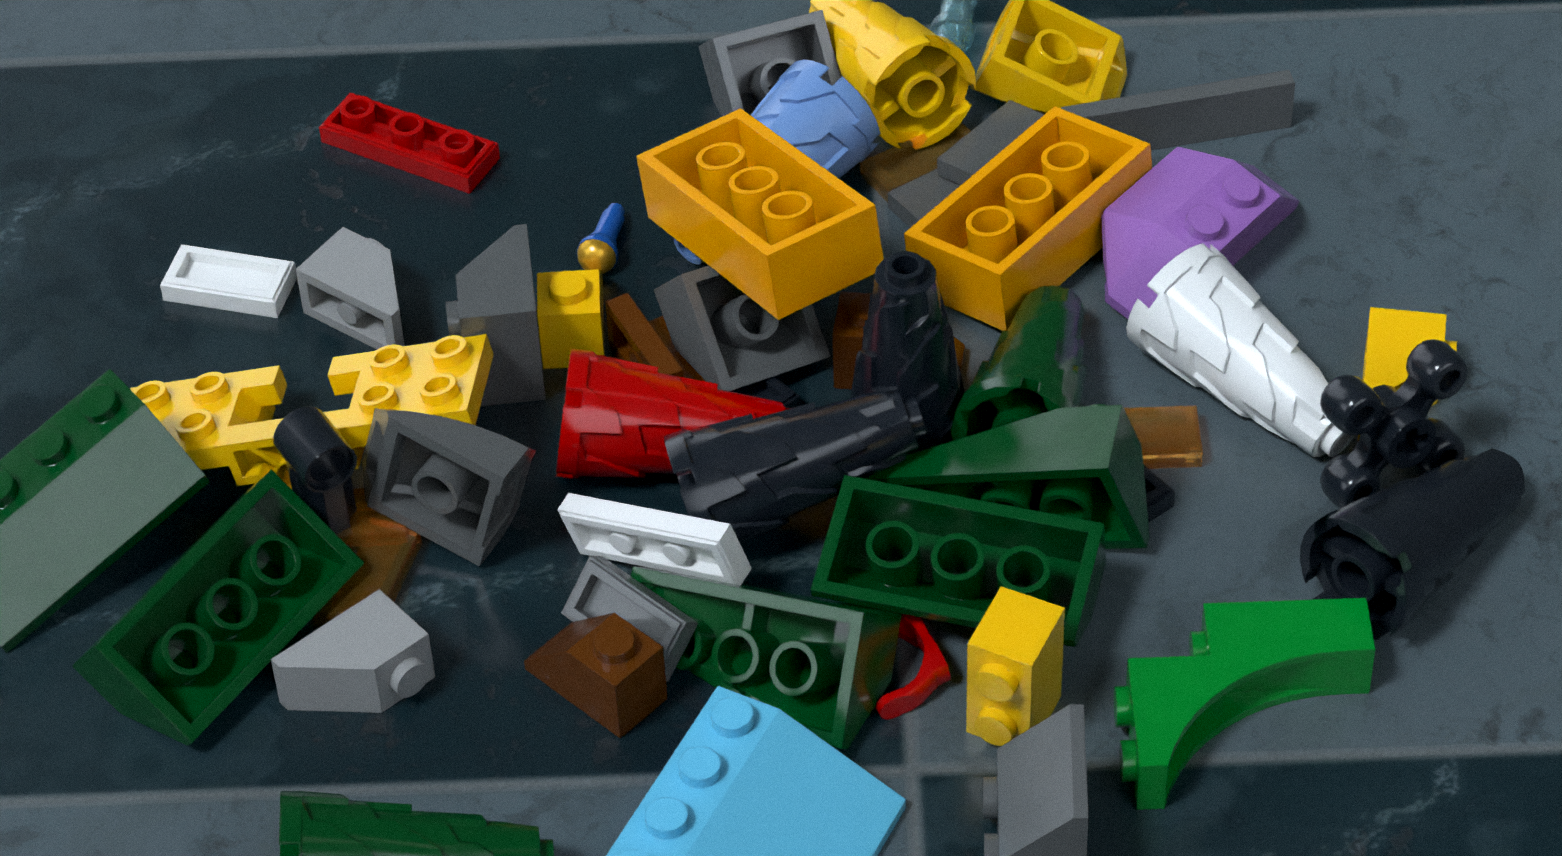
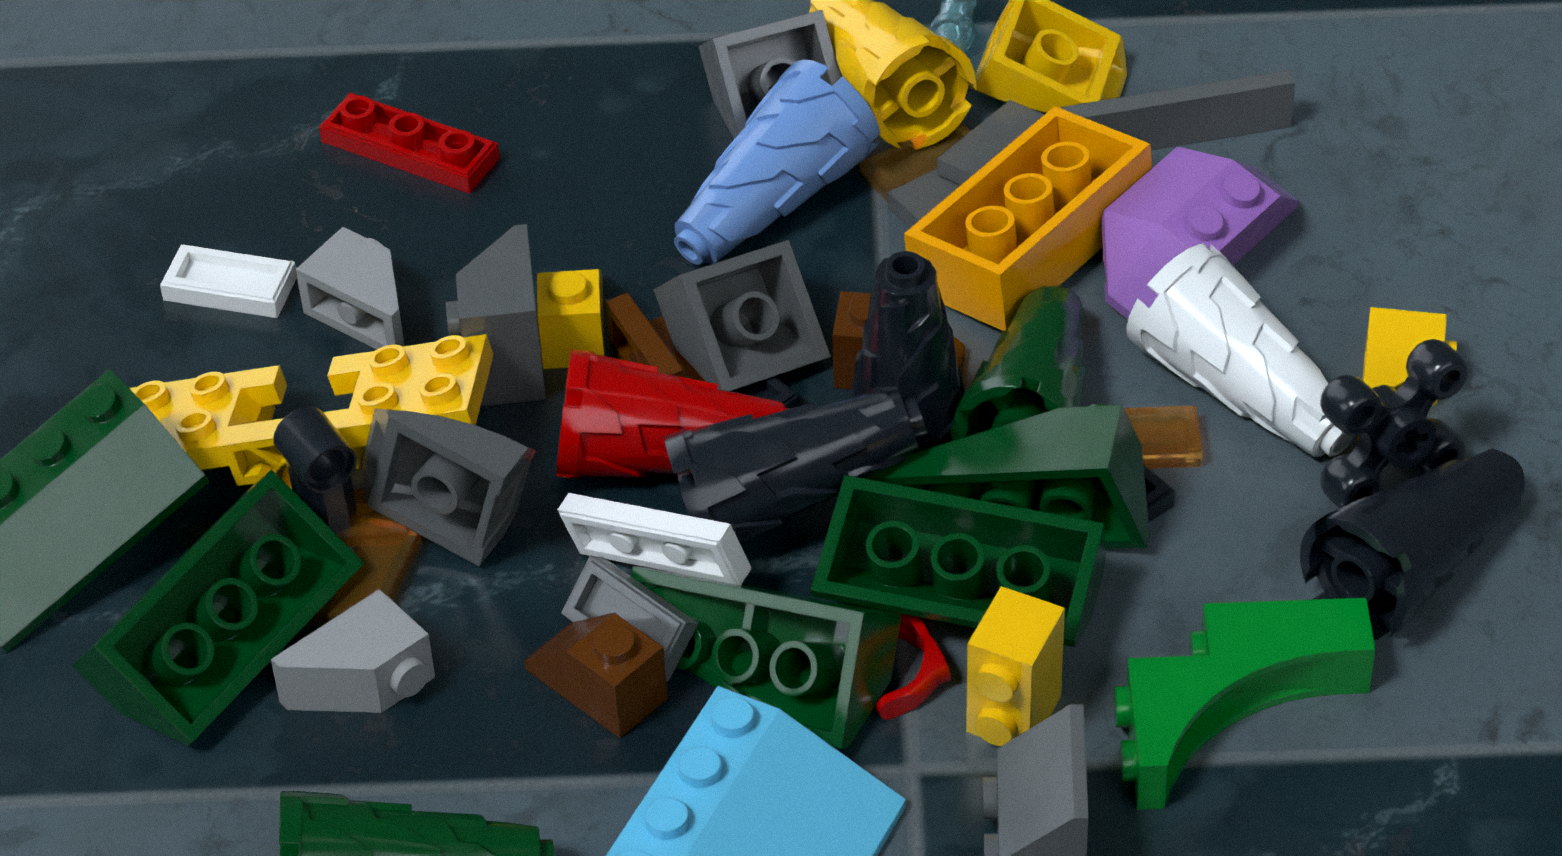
piece [577,203,625,274] -> none
light orange brick [636,108,884,320] -> none

